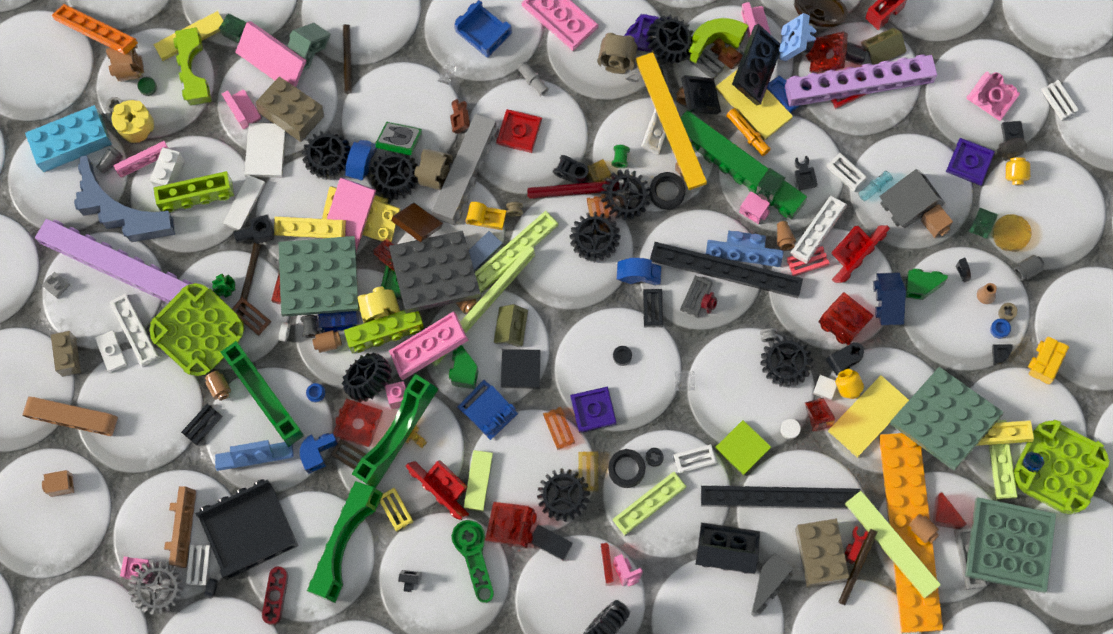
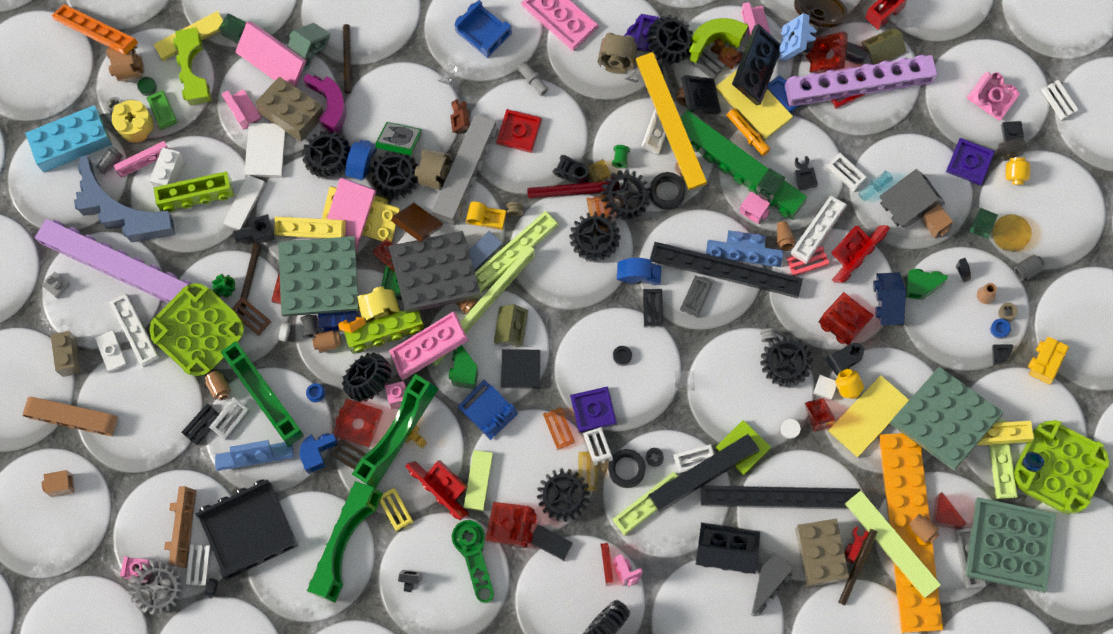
dark red beam [262,566,289,625] -> none
dark red plate [701,292,717,314] -> none
none -> bright green tile [146,90,178,130]
none -> white tile [209,397,249,440]
none -> magenta arch [303,74,346,133]
none -> light orange tile [338,317,366,333]
none -> white tile [583,427,613,466]
none -> black tile [648,434,759,513]

